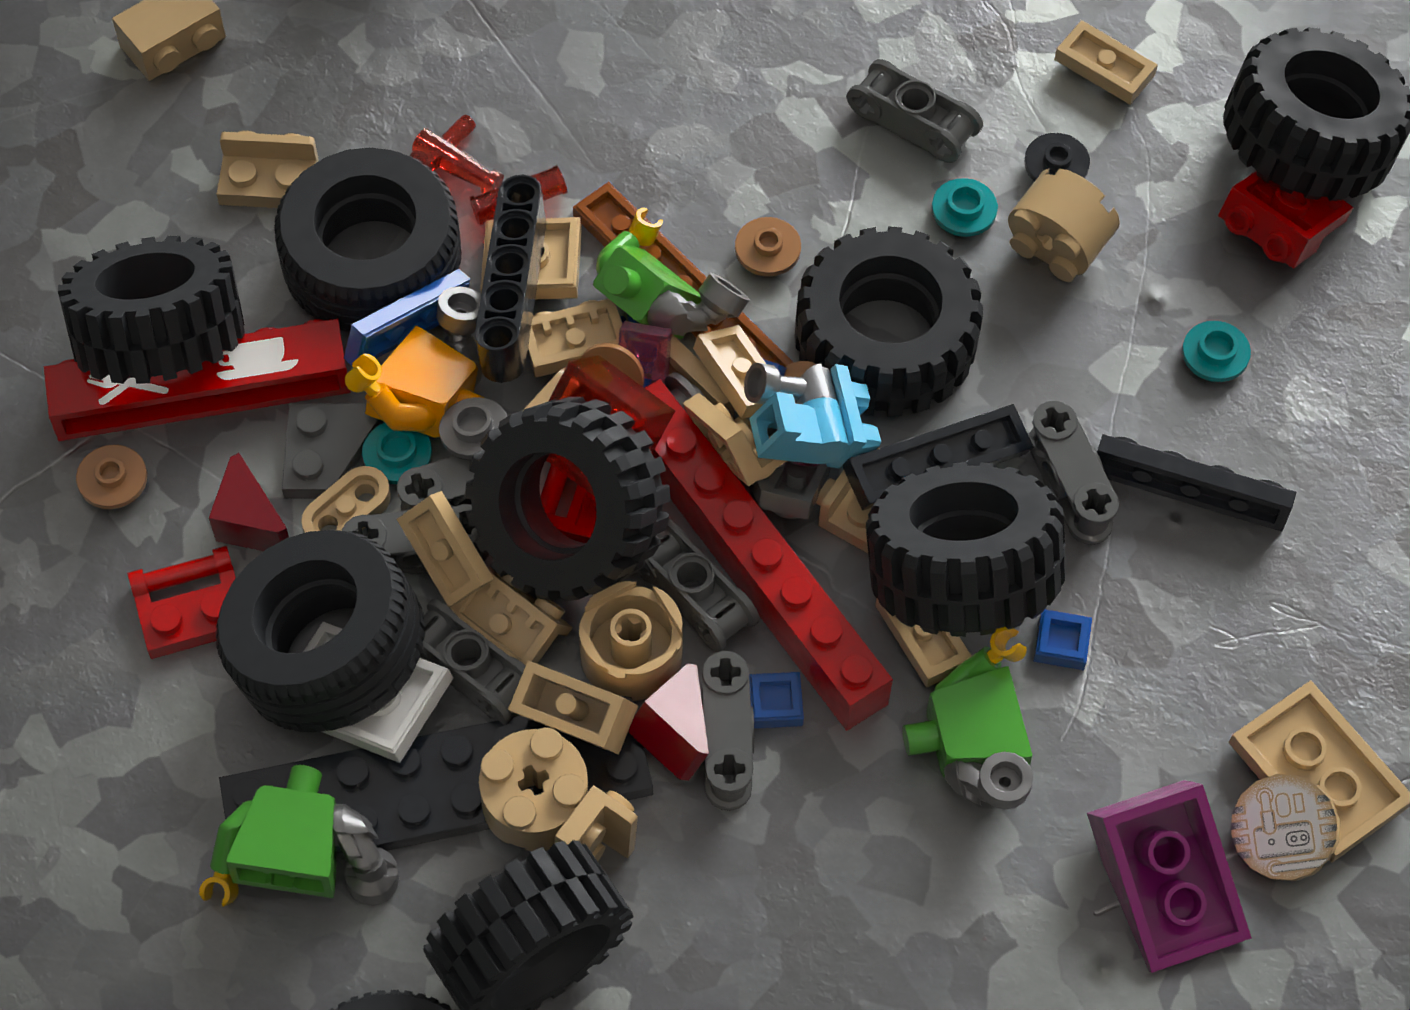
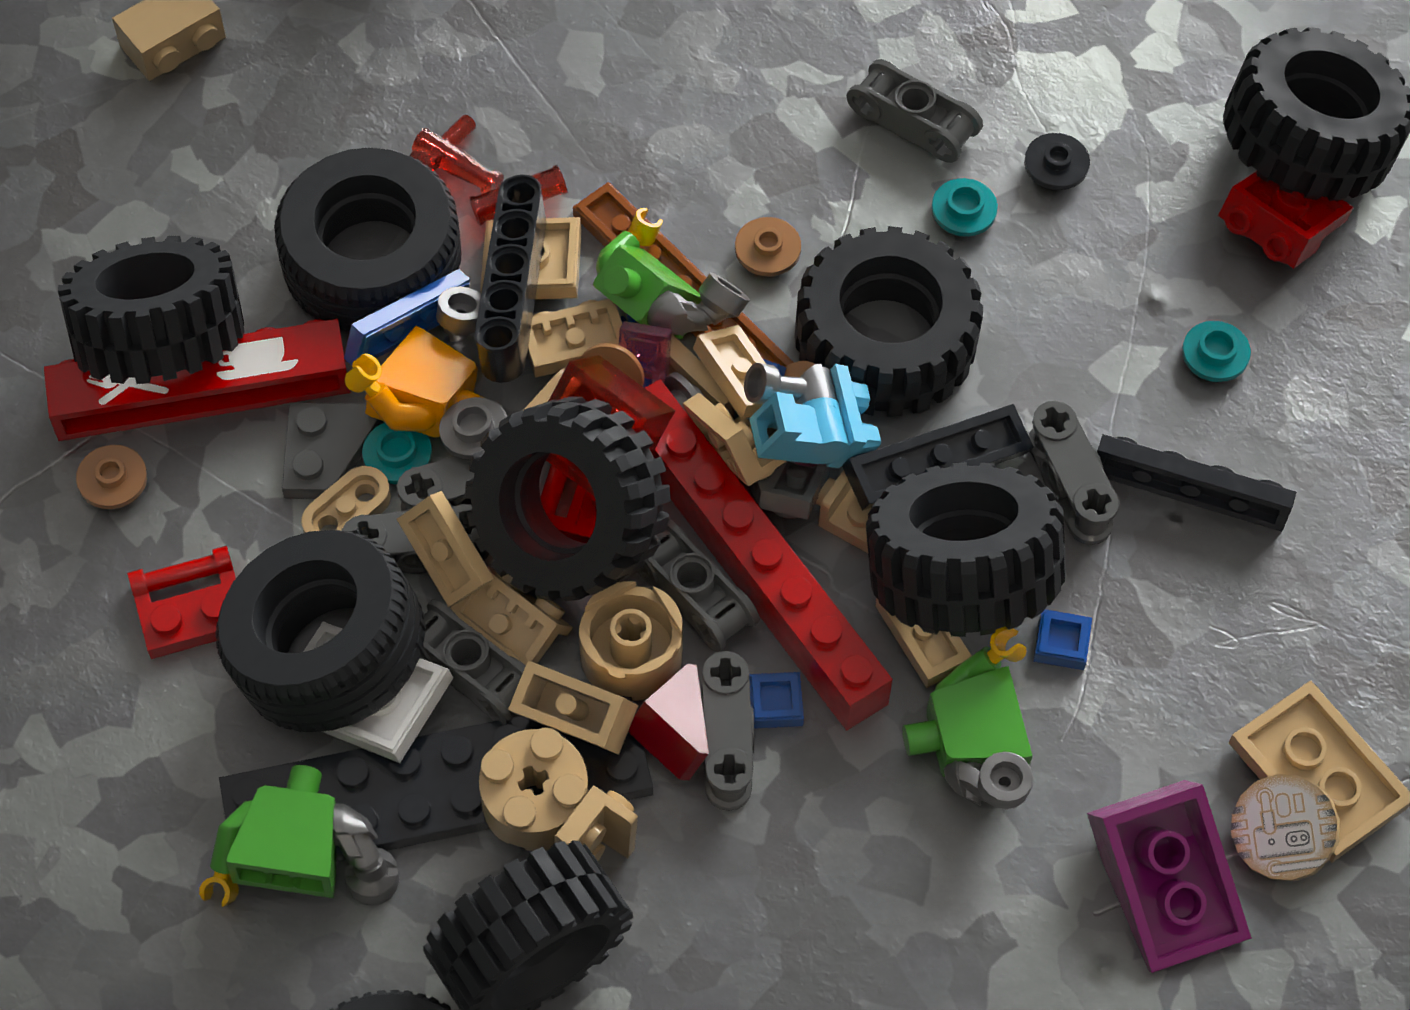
dark red slope [209,453,289,551] -> none
tan bracket [217,131,319,208] -> none
tan brick [1008,169,1120,282] -> none
tan plate [1054,20,1158,105] -> none

